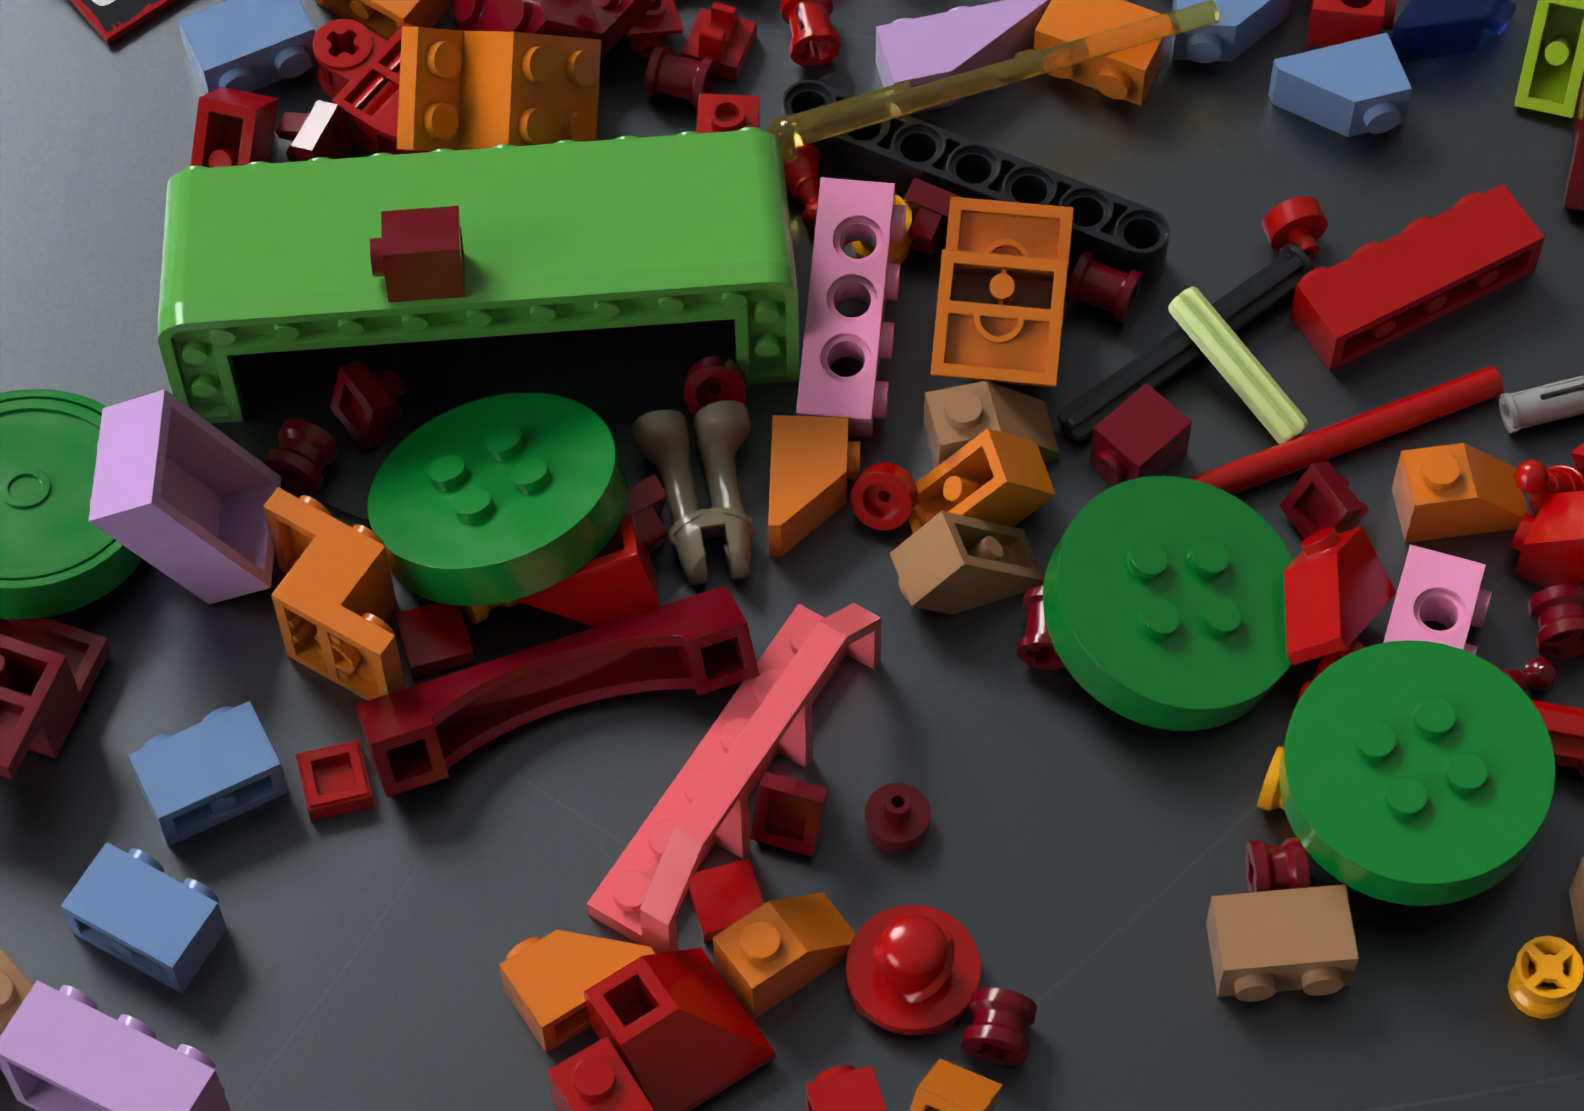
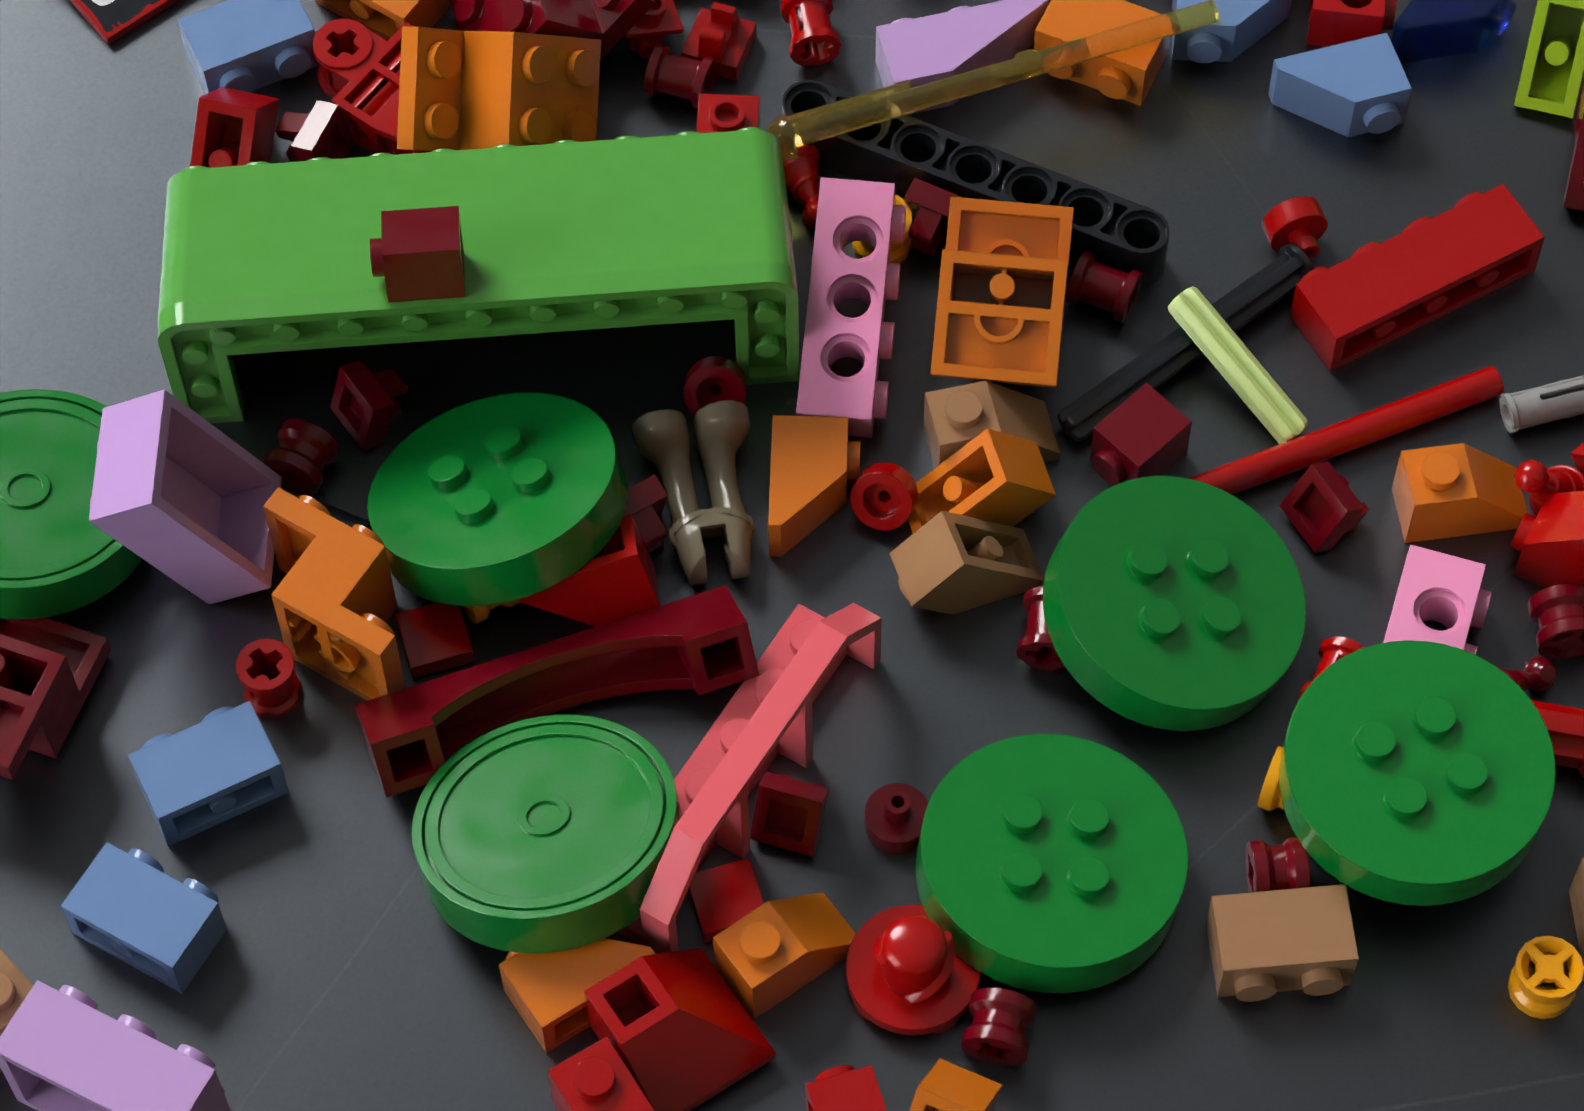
red tile [296,739,375,821] -> none
red slope [1284,526,1396,665] -> none
none -> red bush [236,638,301,719]
none -> green brick [412,715,683,953]
none -> green brick [916,734,1188,993]

